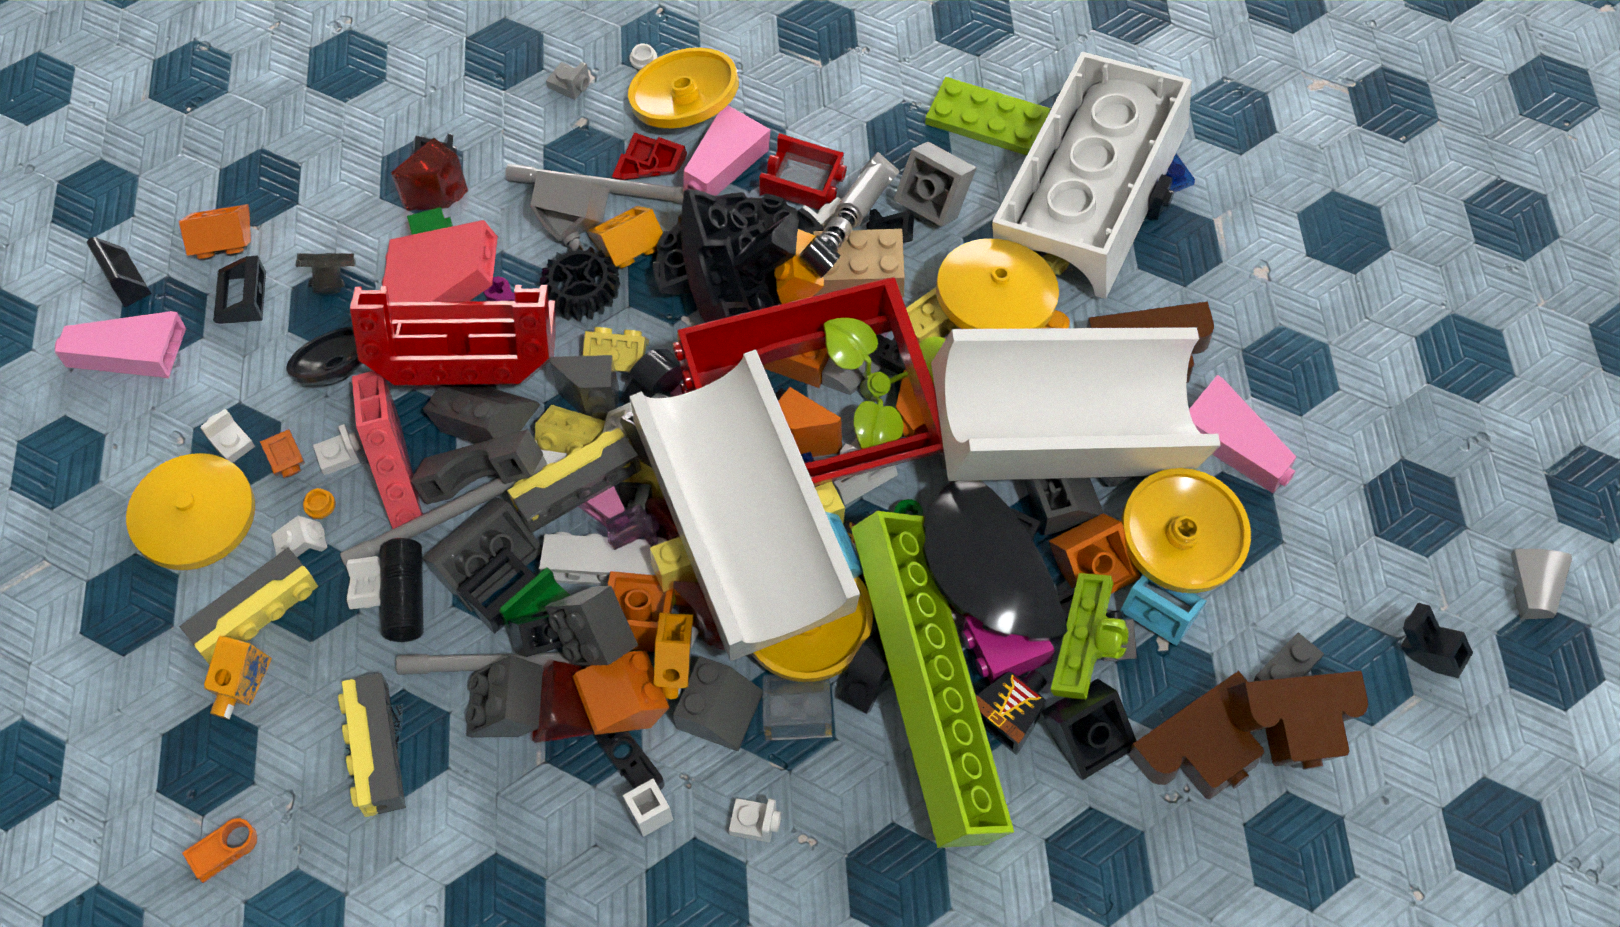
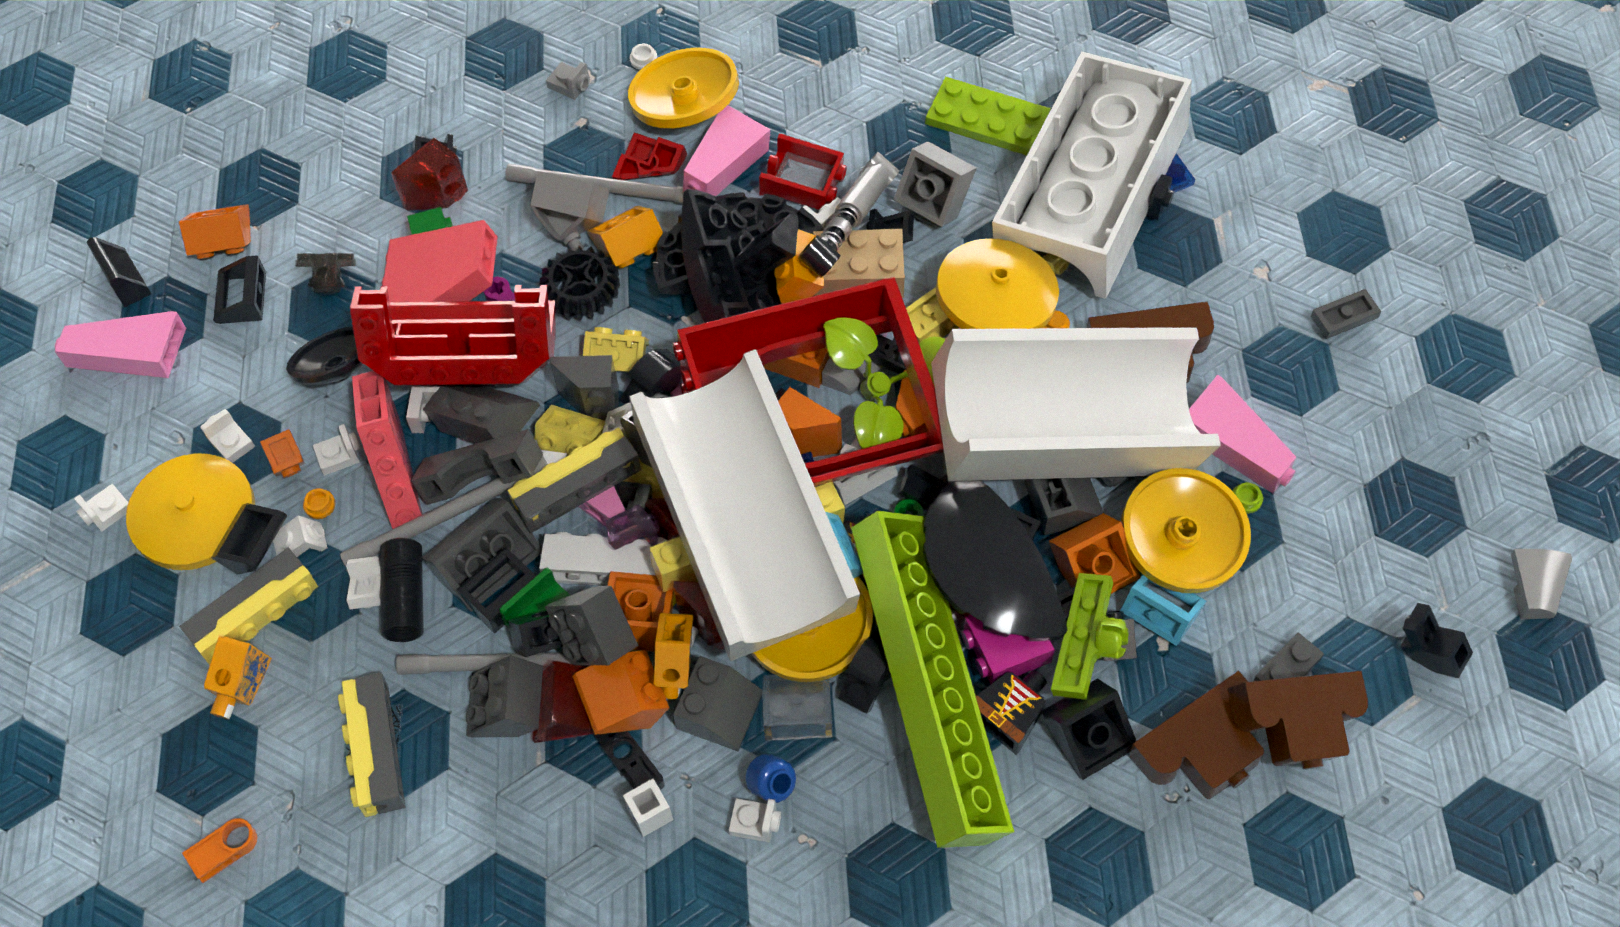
none -> white bracket [74,484,128,532]
none -> black tile [211,503,287,575]
none -> white bracket [406,385,440,433]
none -> blue head [745,754,796,803]
none -> black bracket [897,464,951,511]
none -> lime plate [1233,482,1263,514]
none -> dark grey plate [1311,289,1382,339]

